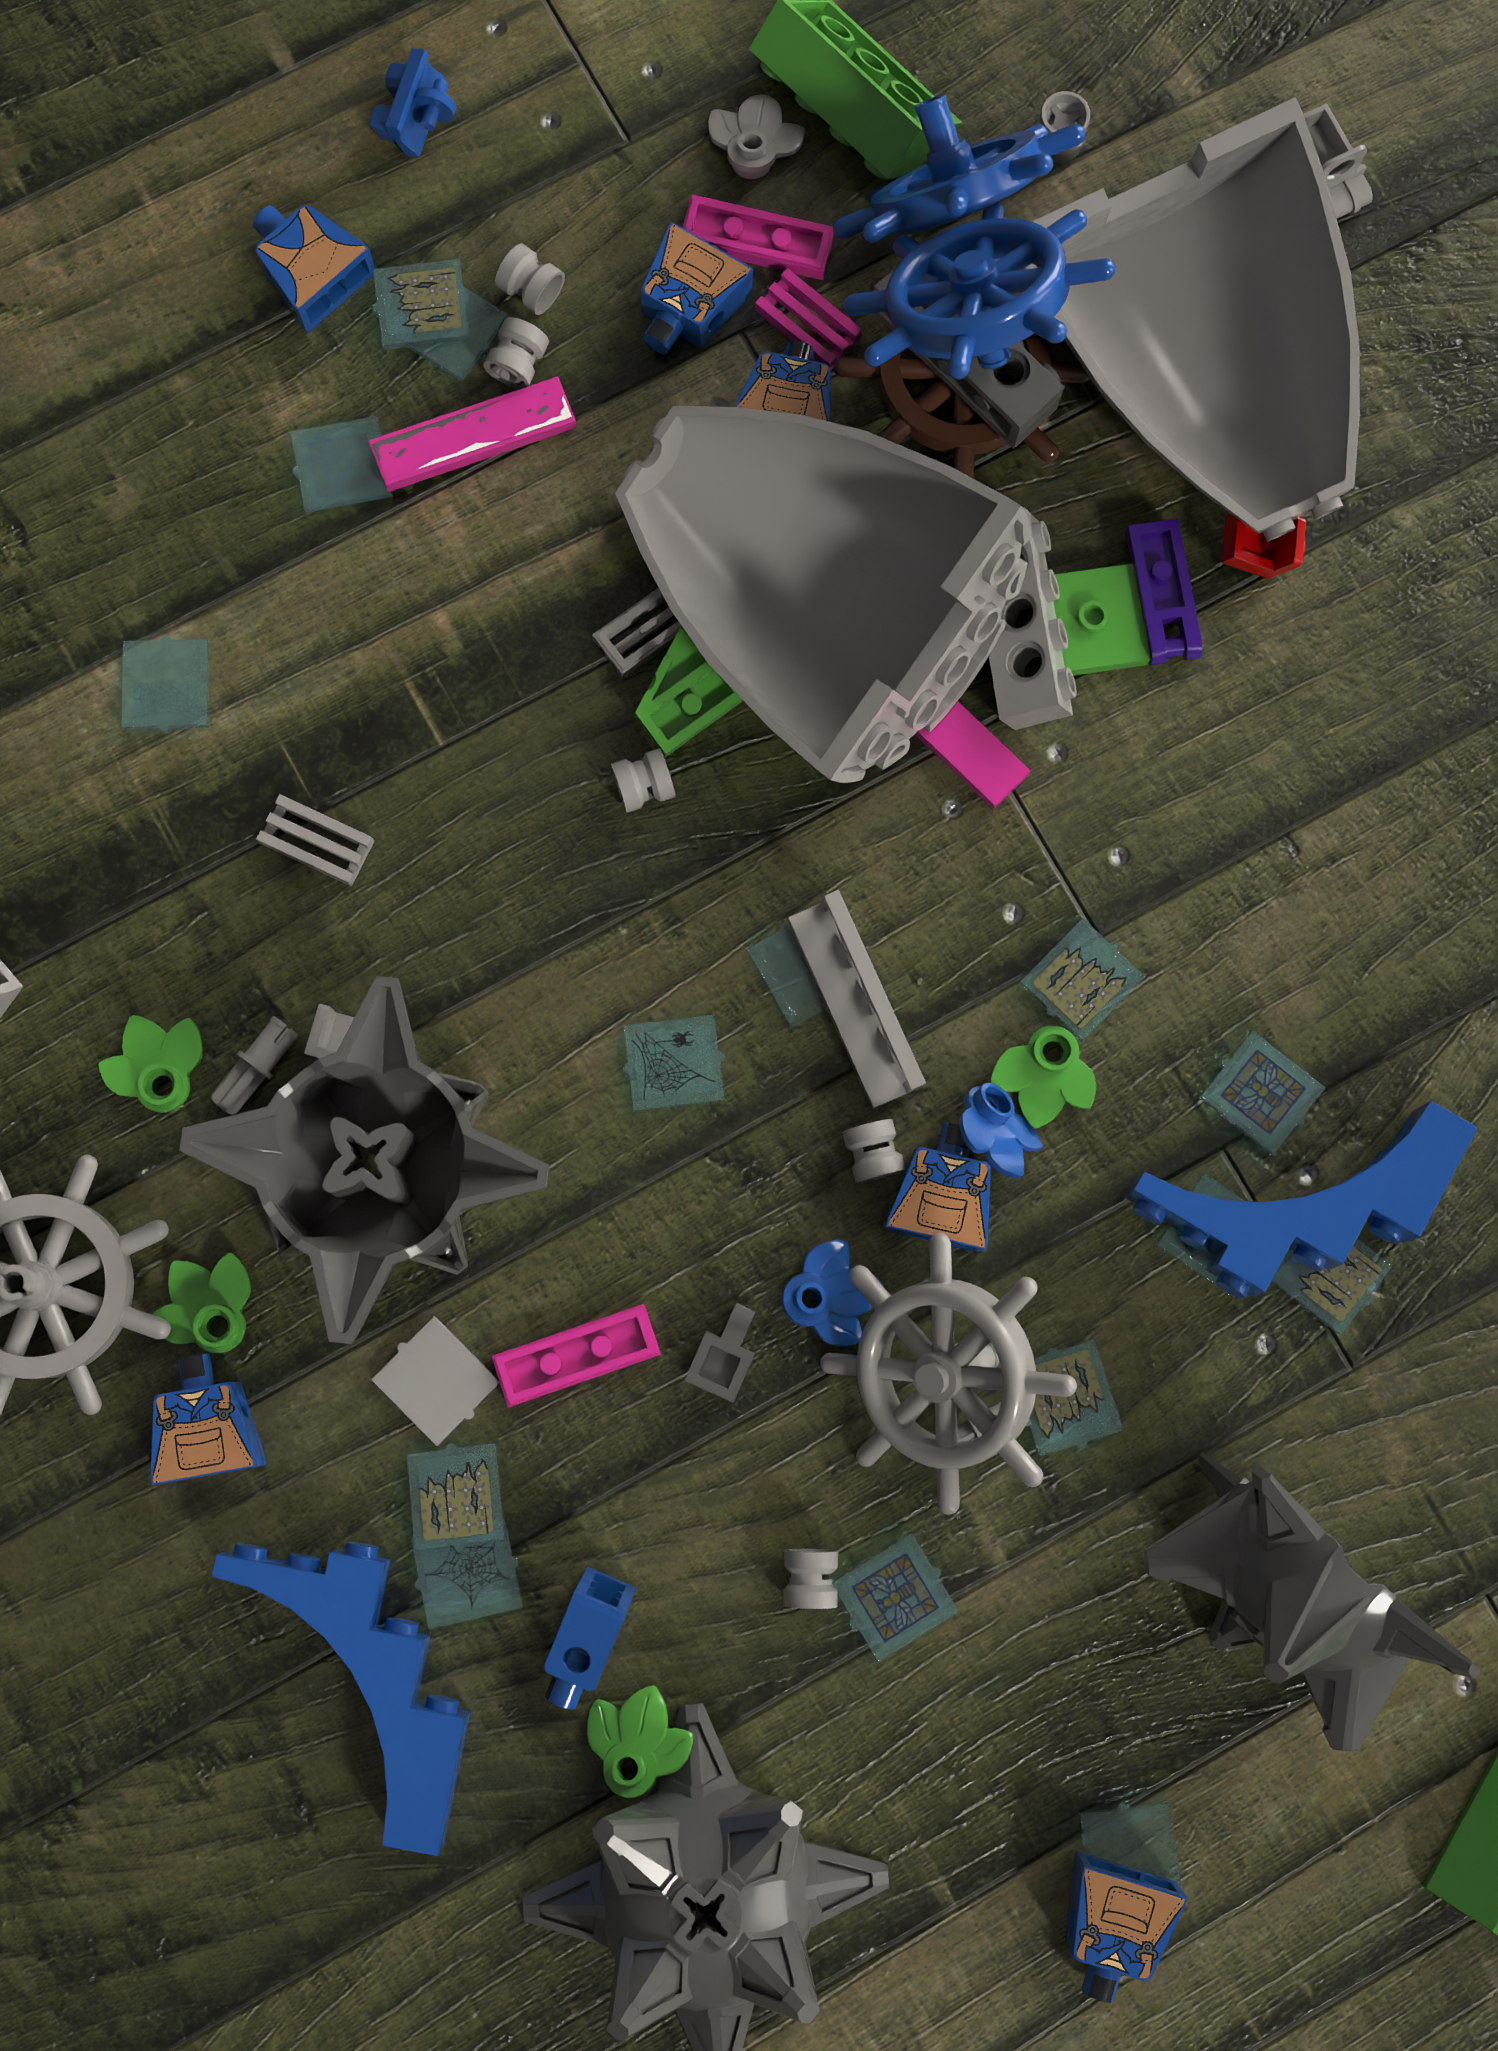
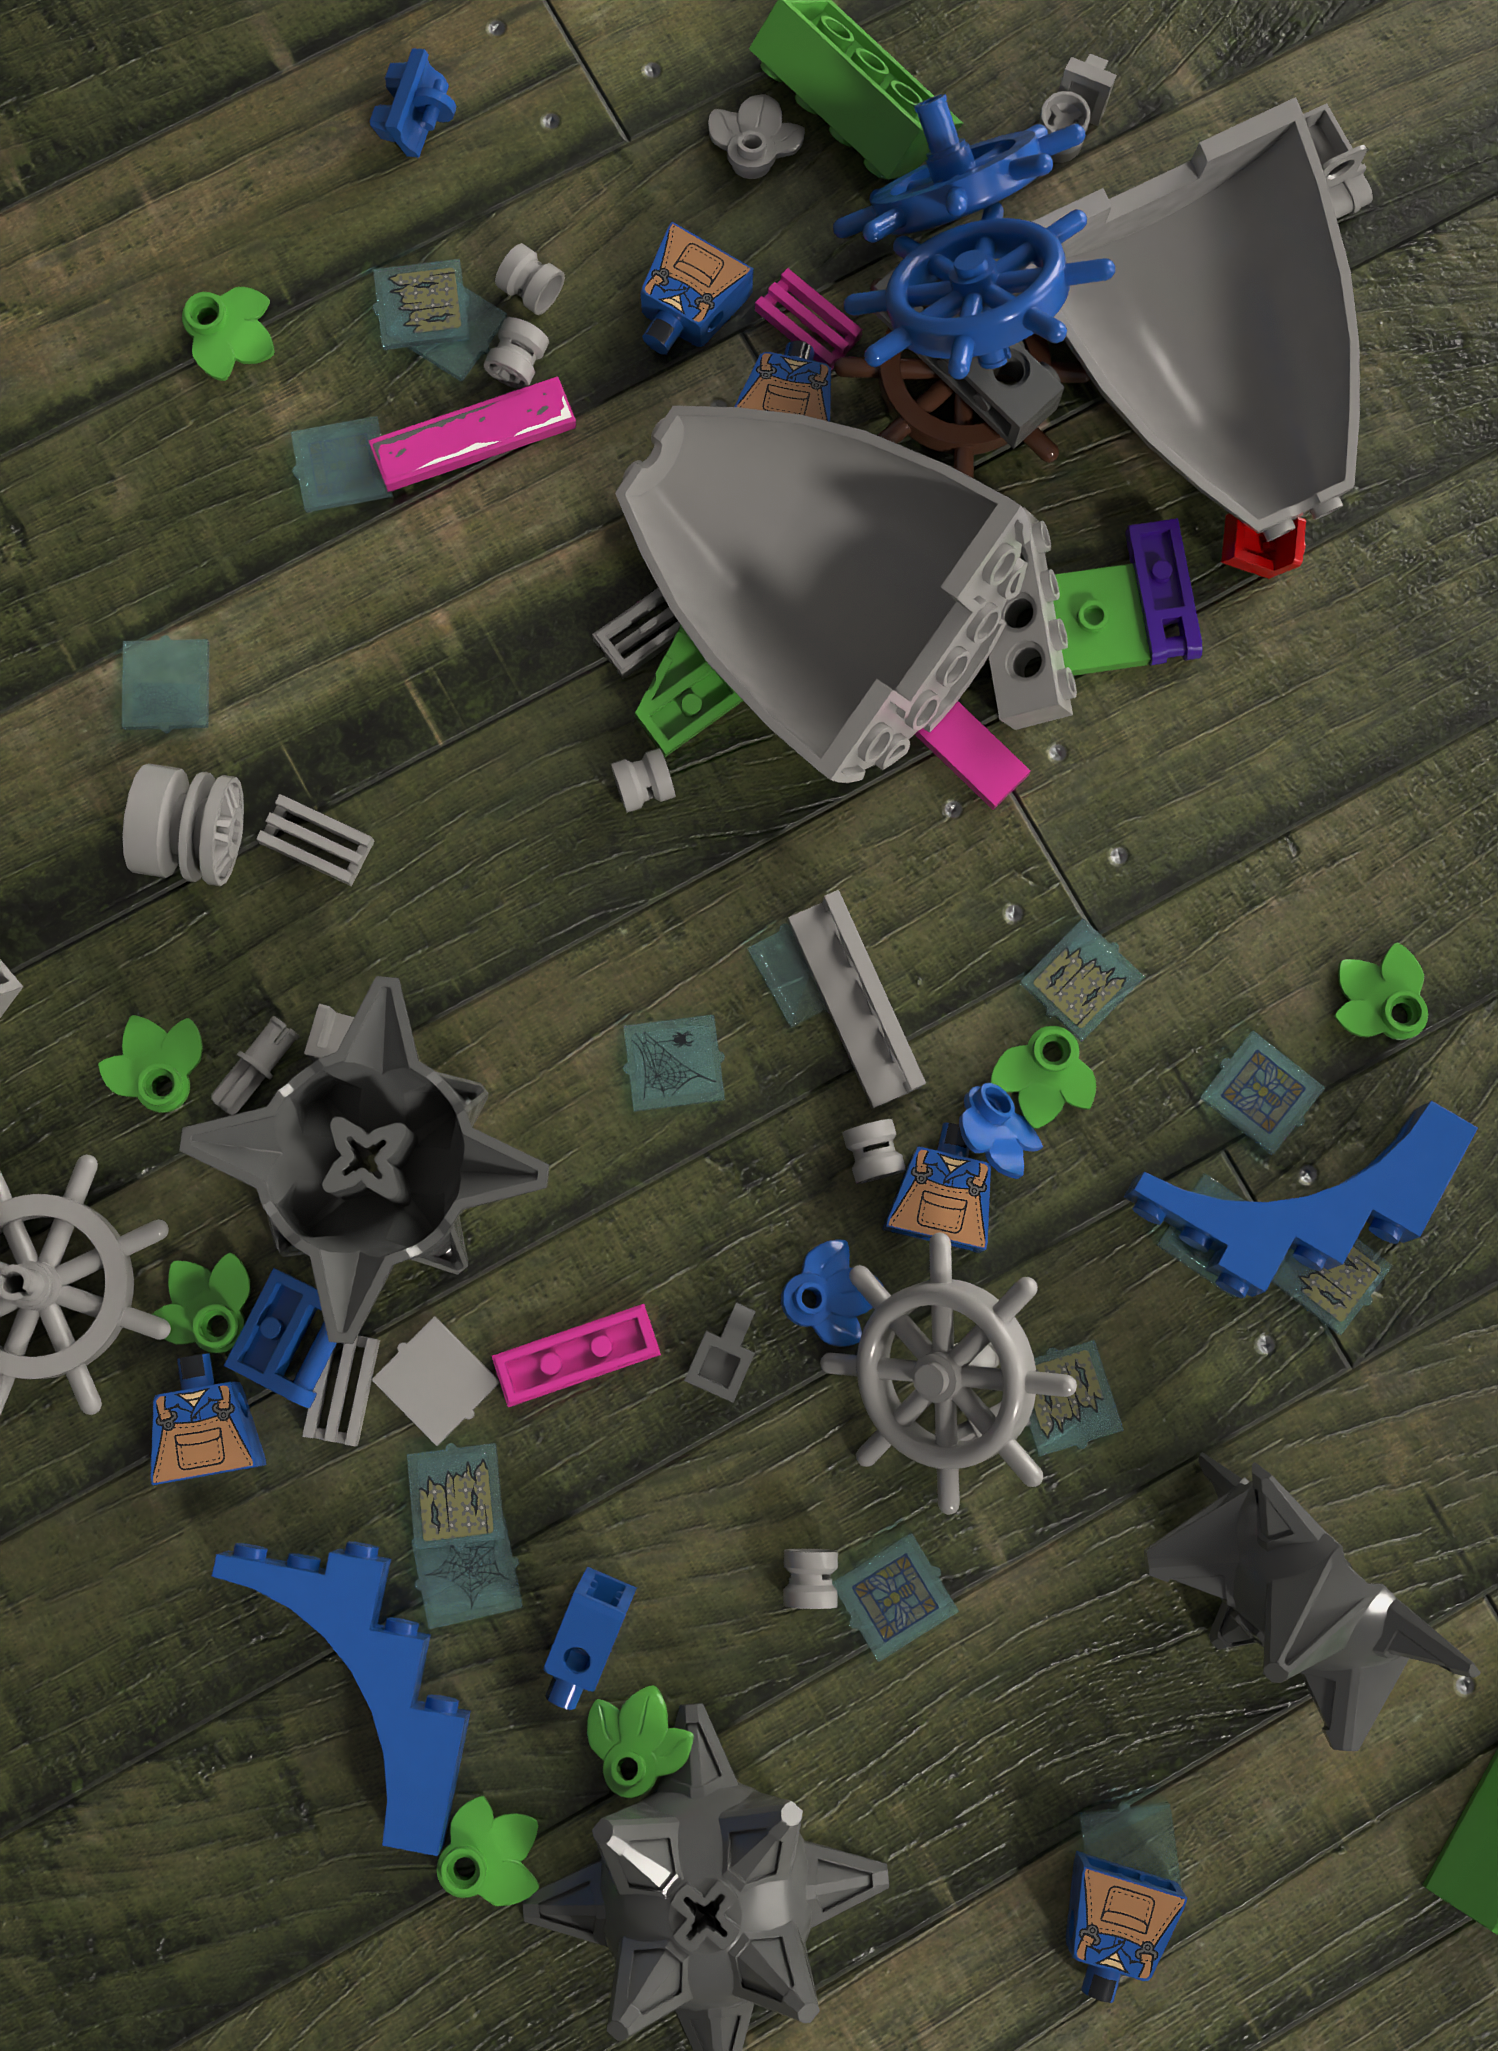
torso [253,205,377,334] -> none
dark pink tile [683,194,834,280] -> none
none -> light grey wheel [122,763,244,886]
none -> bright green plate [182,287,275,381]
none -> blue plate [224,1268,337,1408]
none -> light grey tile [302,1336,380,1446]
none -> bright green plate [437,1796,539,1906]
none -> light grey tile [1058,54,1117,126]
none -> bright green plate [1334,943,1428,1040]

